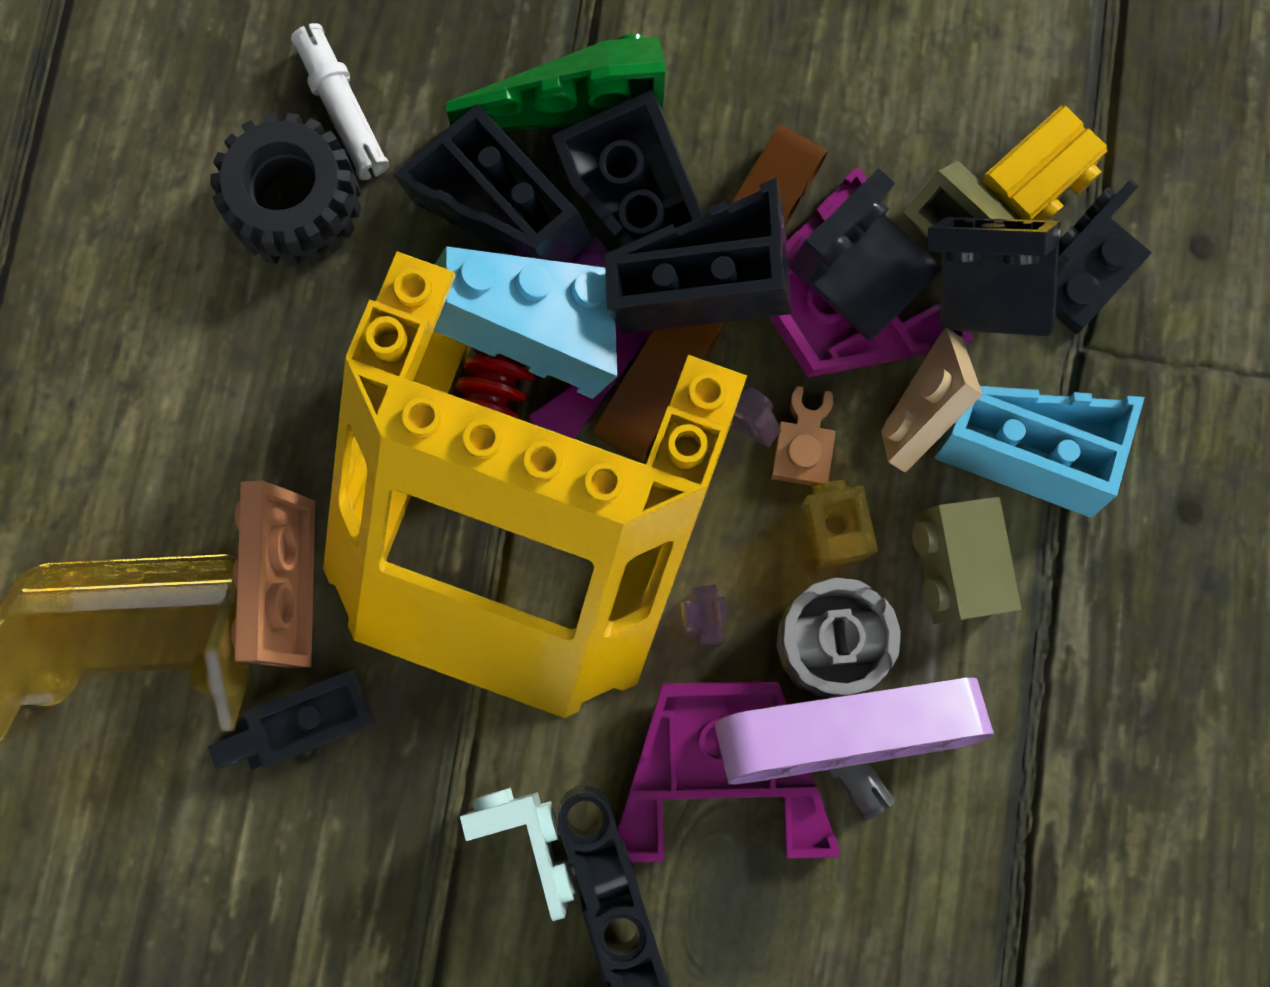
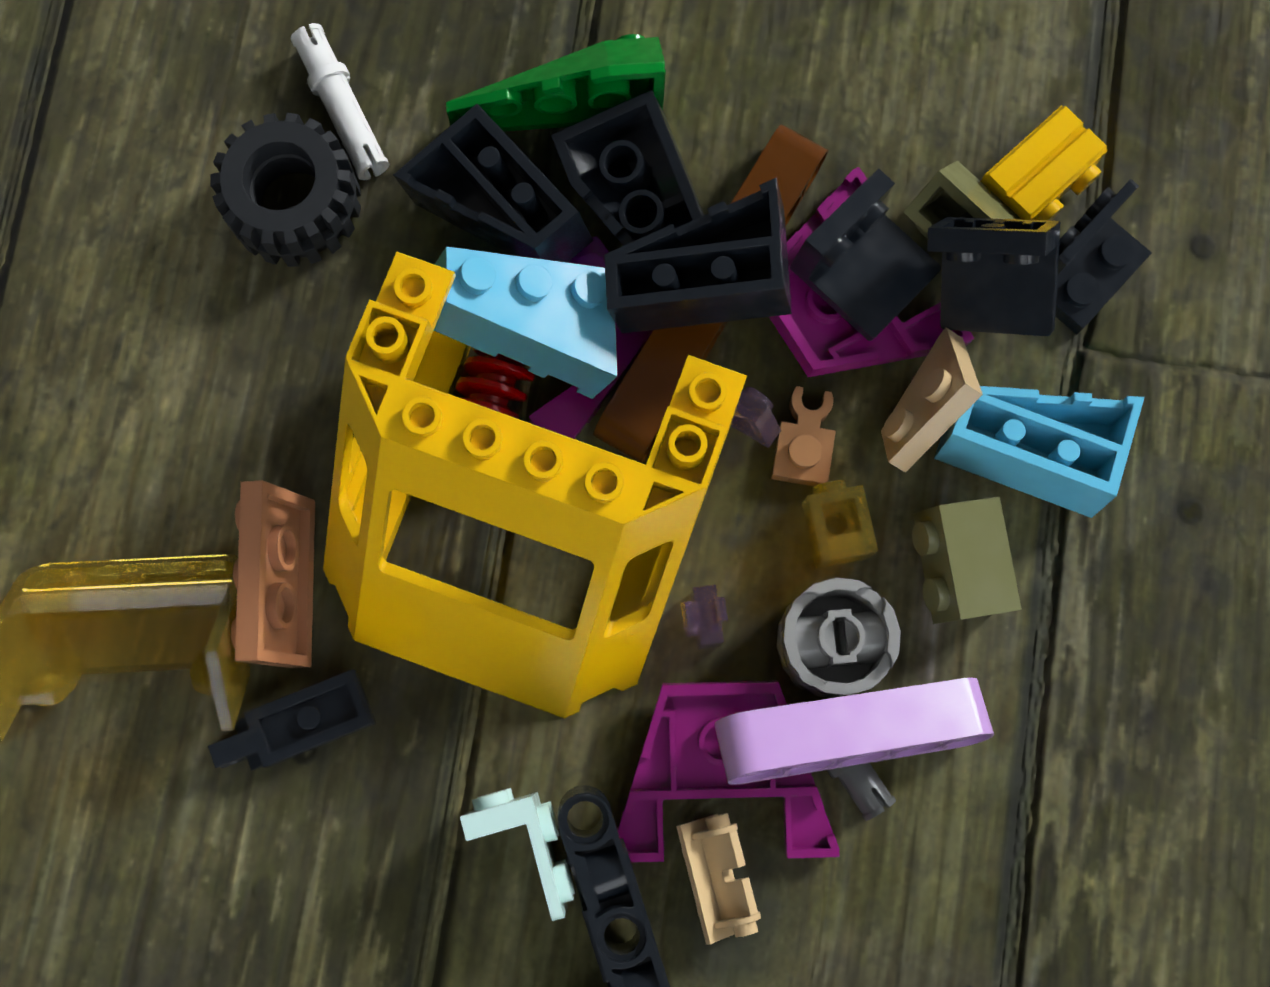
none -> tan hinge [676,813,761,945]

